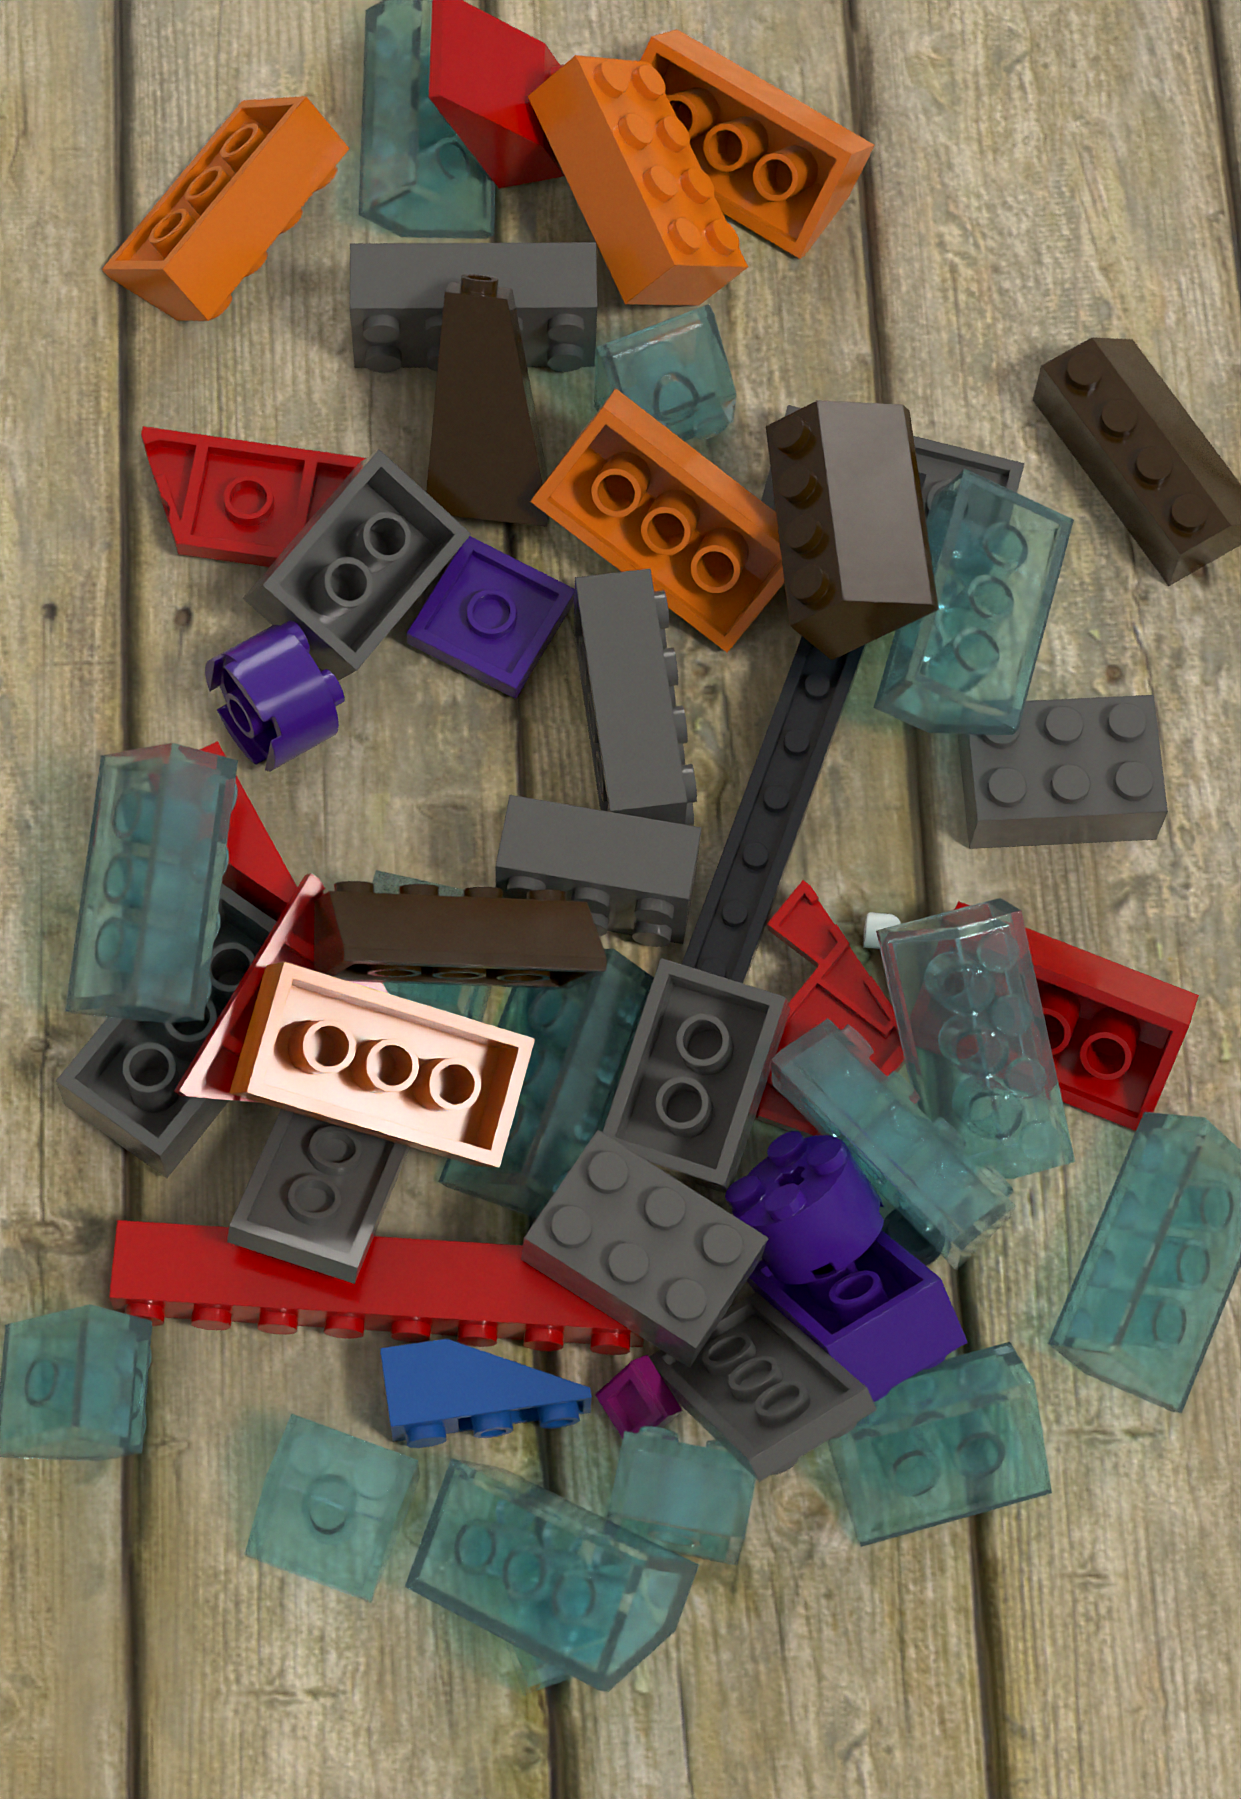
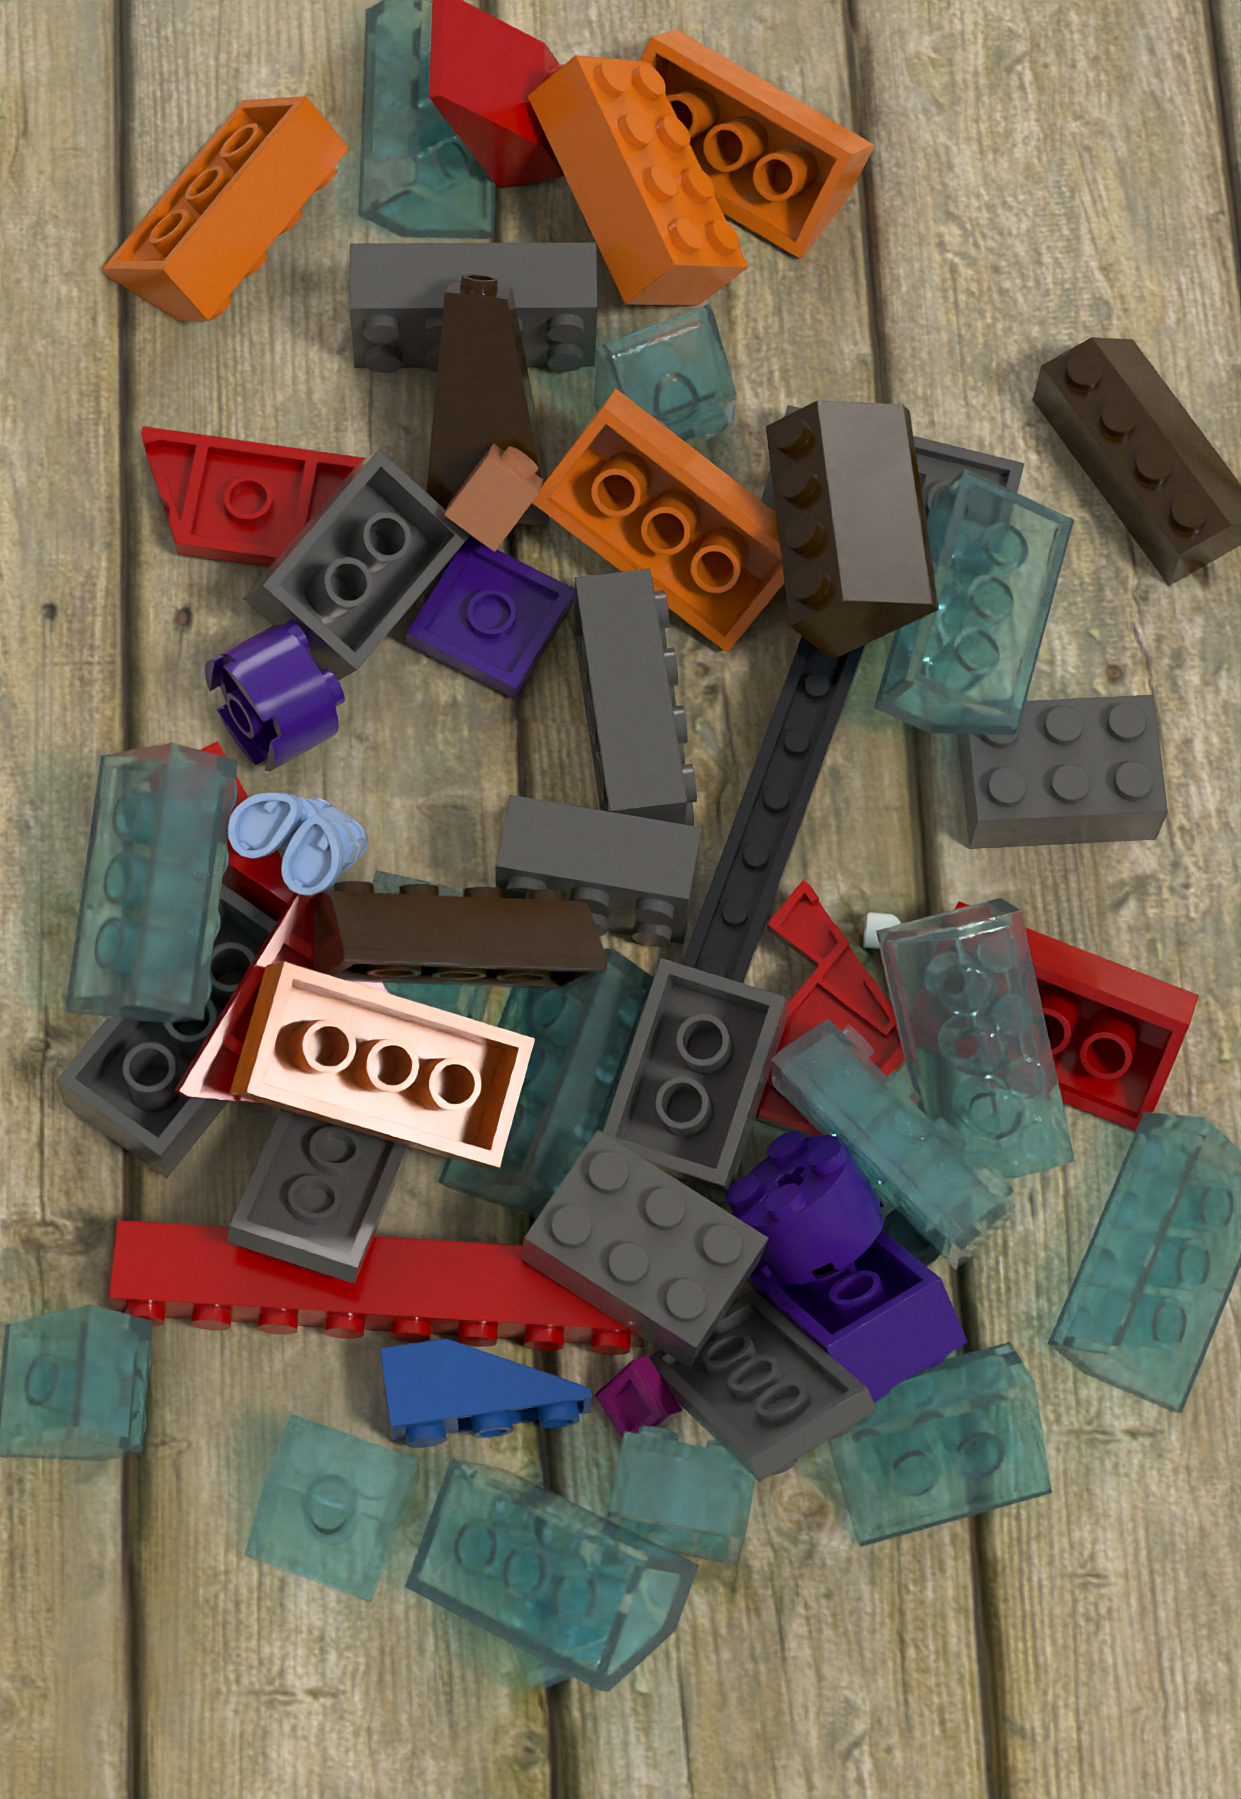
none -> light blue piece [228,792,368,895]
none -> nougat brick [444,443,543,552]

